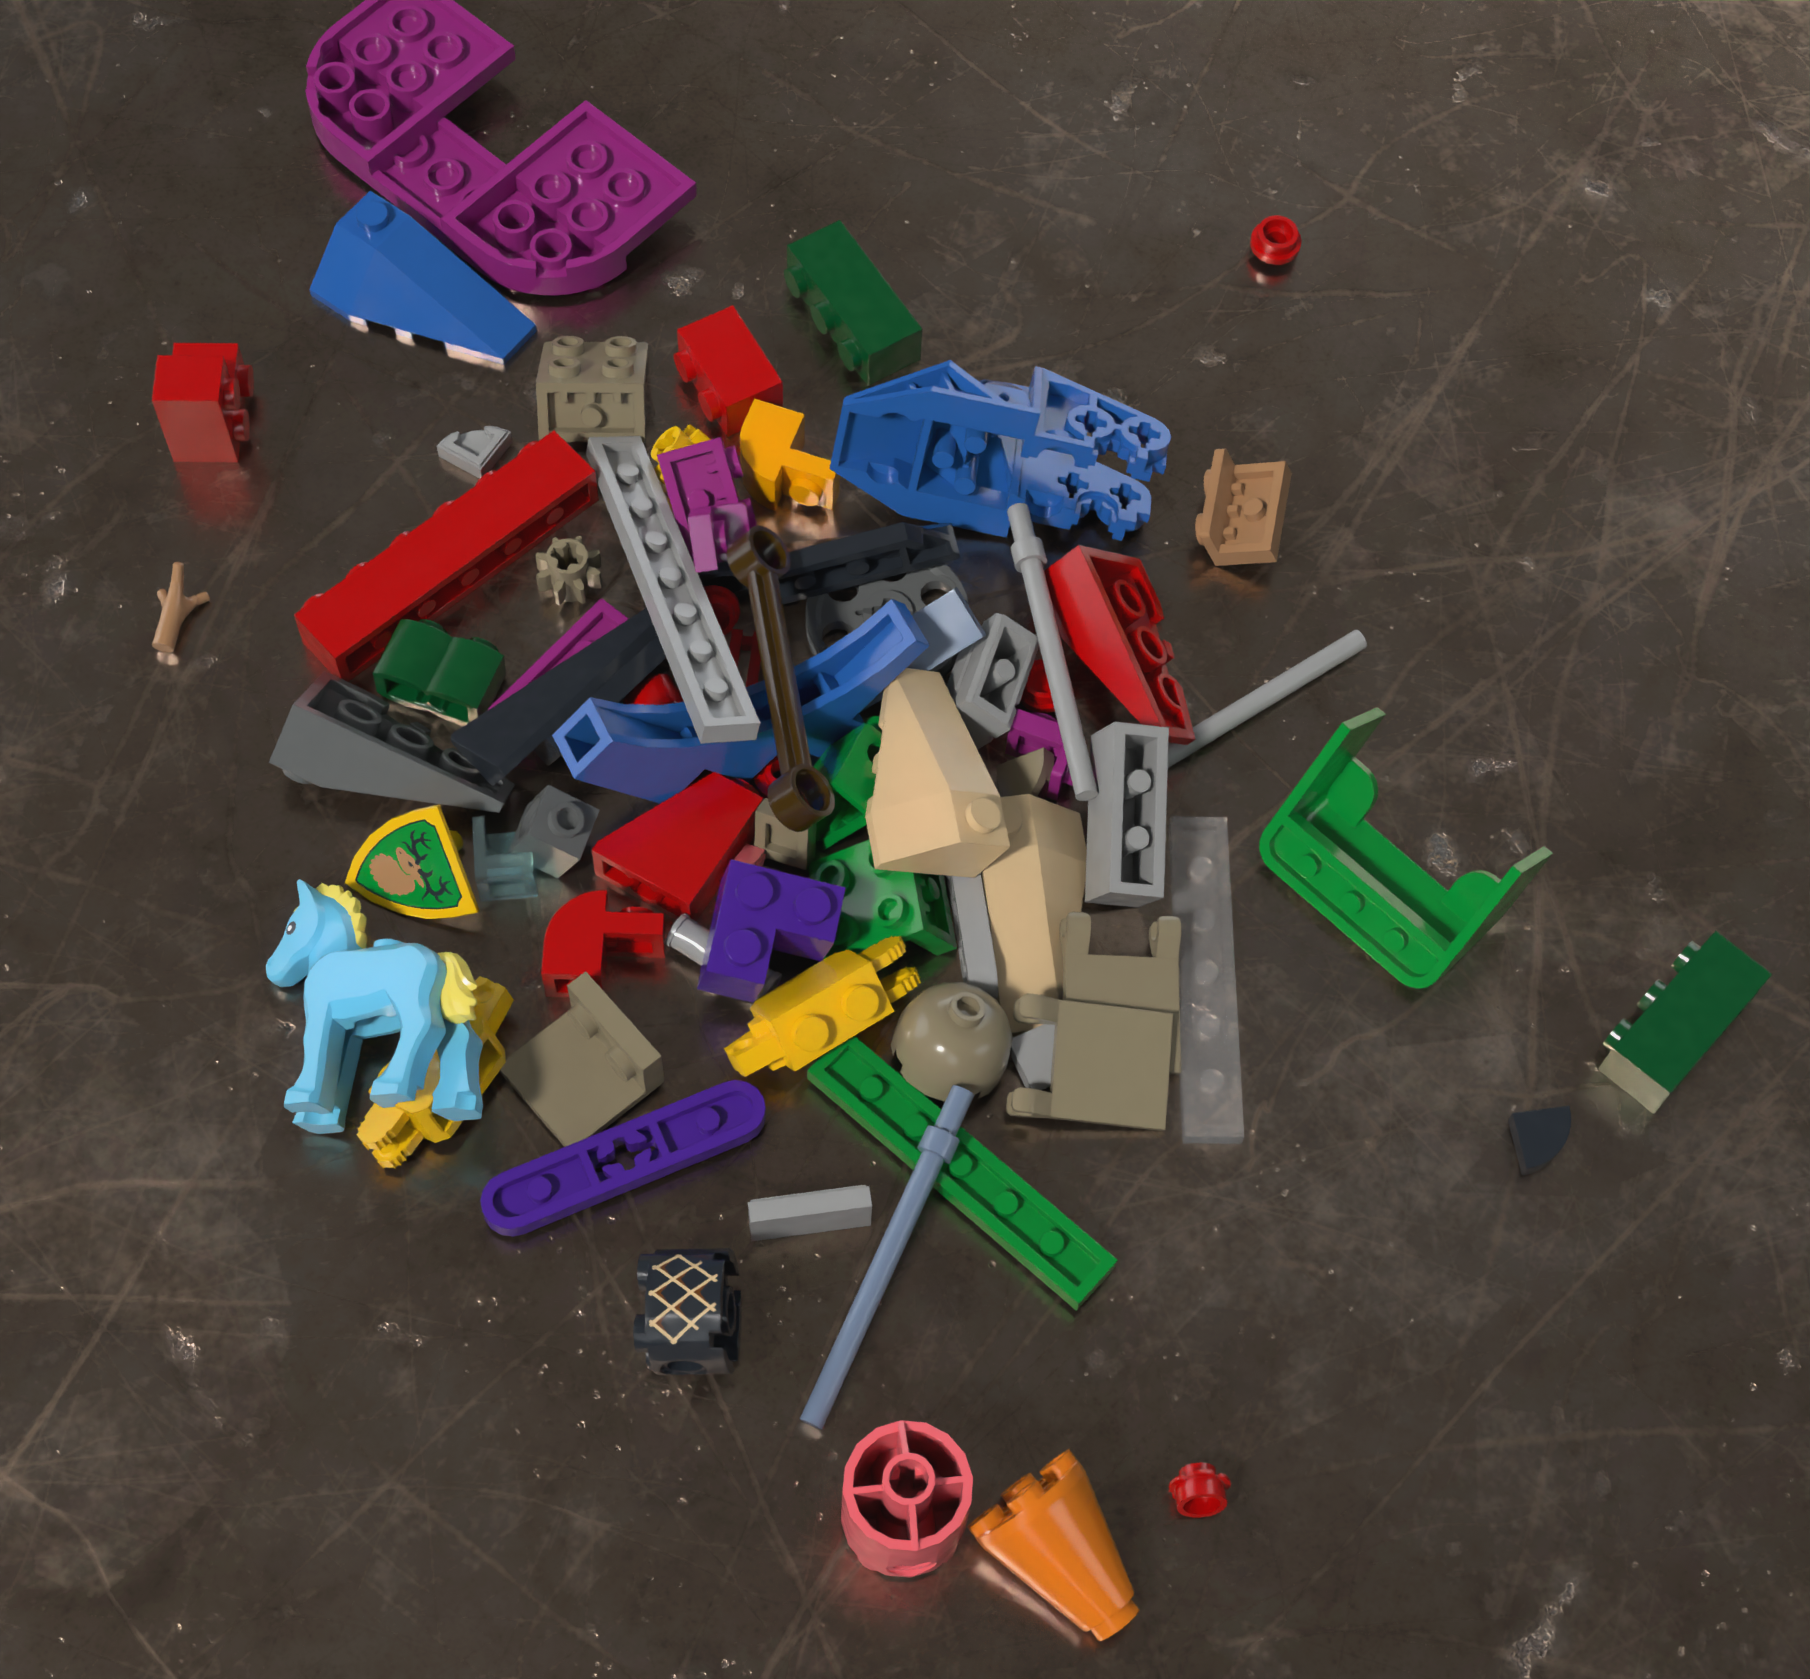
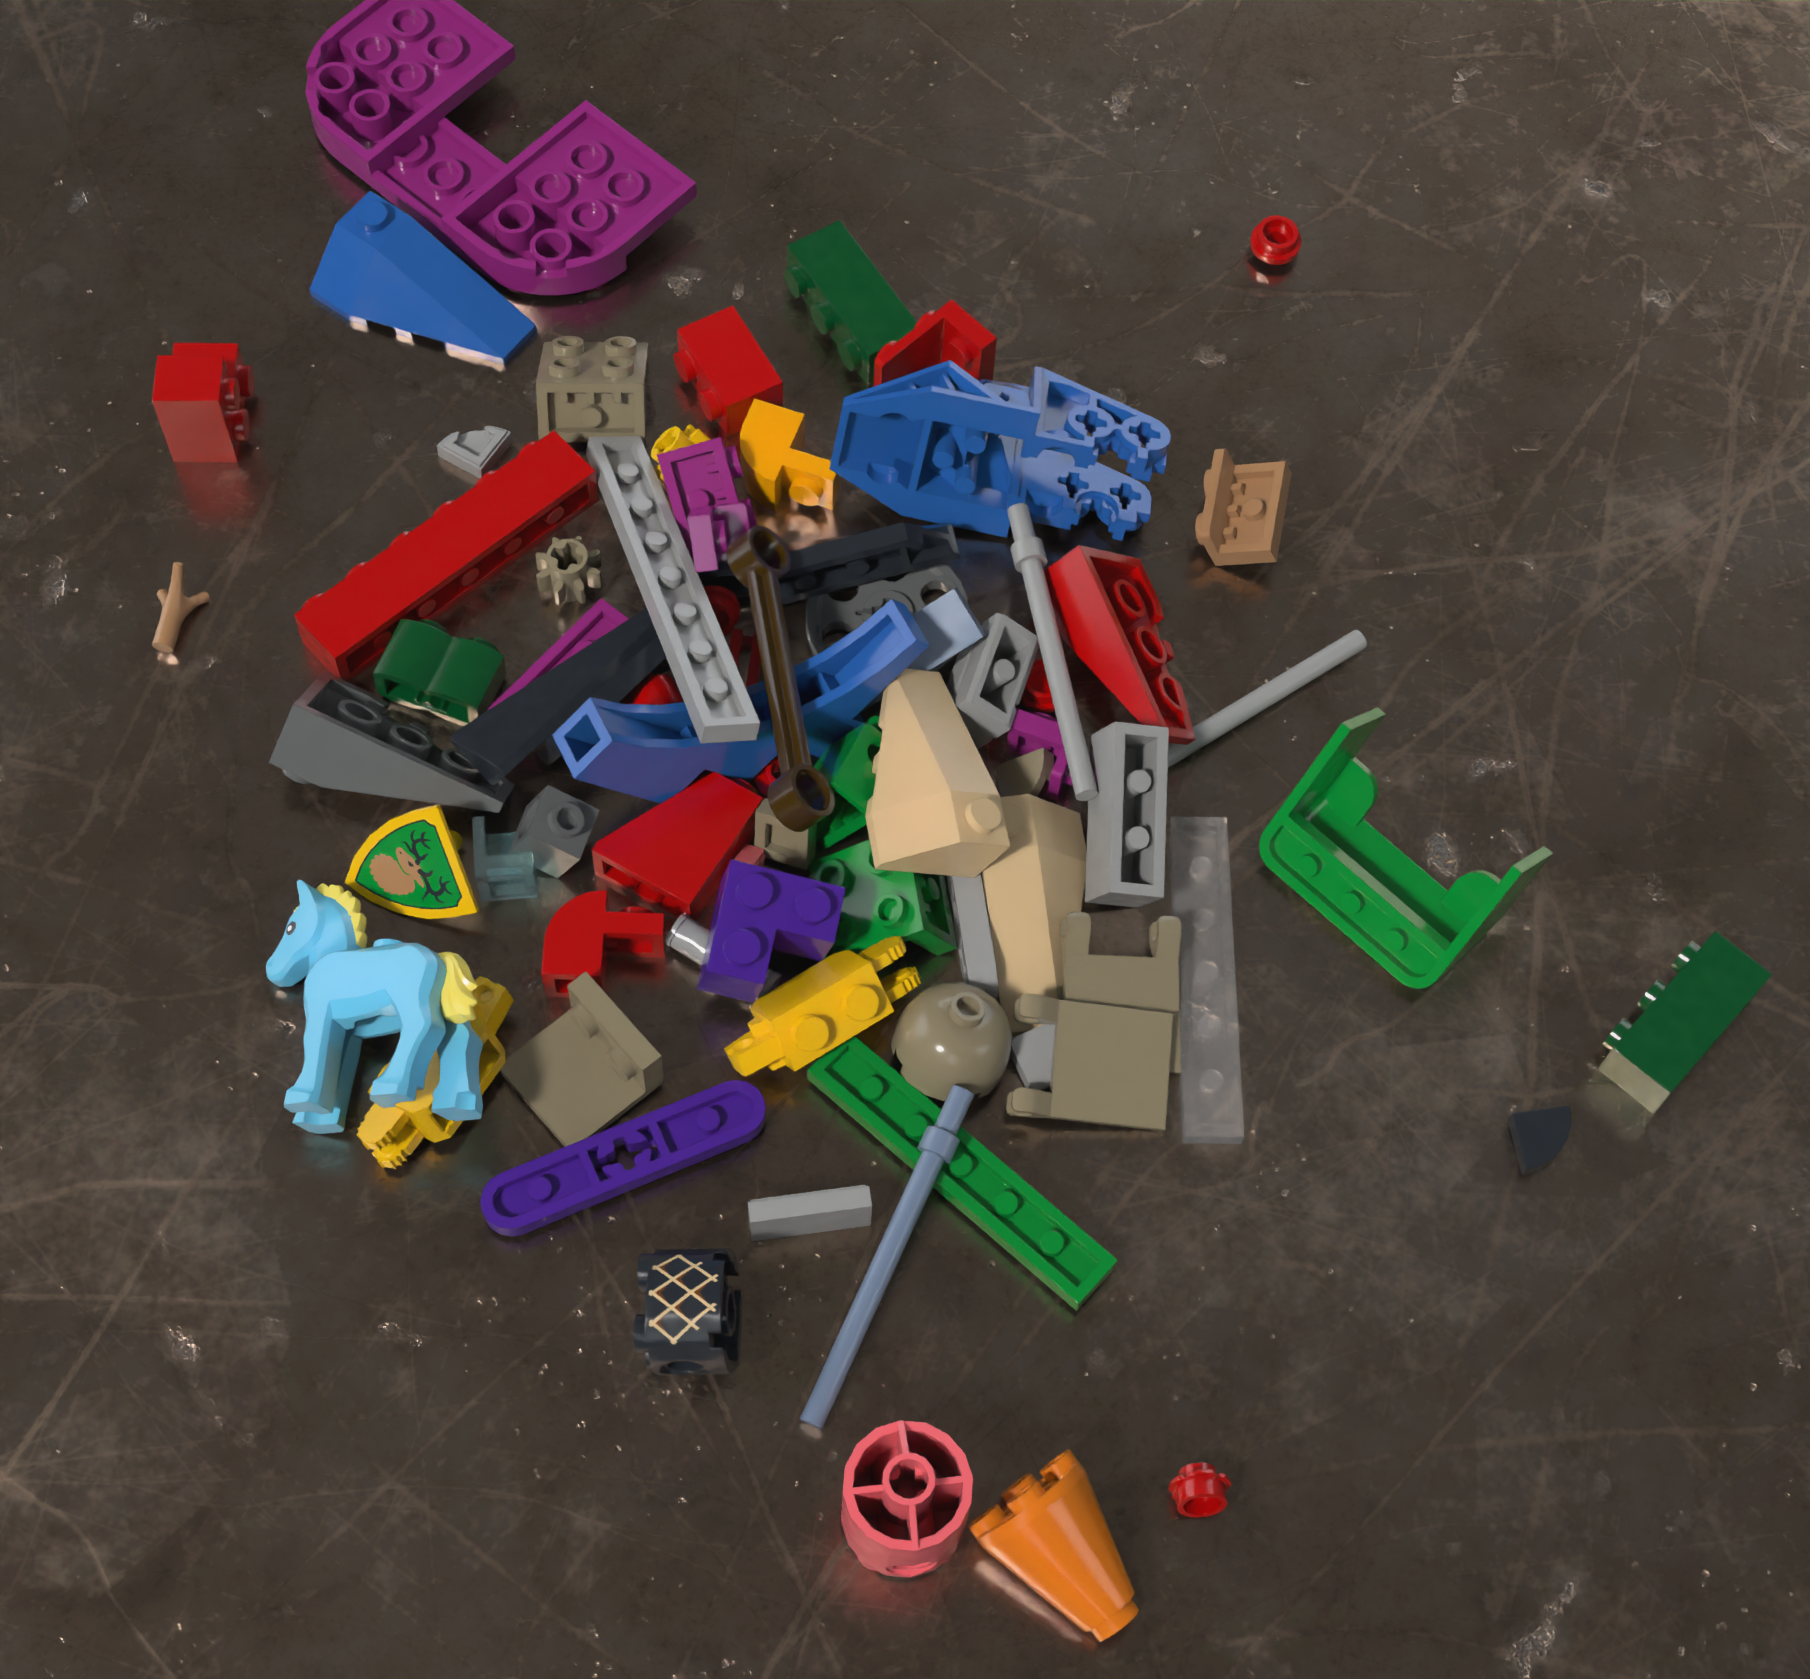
none -> red bracket [874,299,997,386]

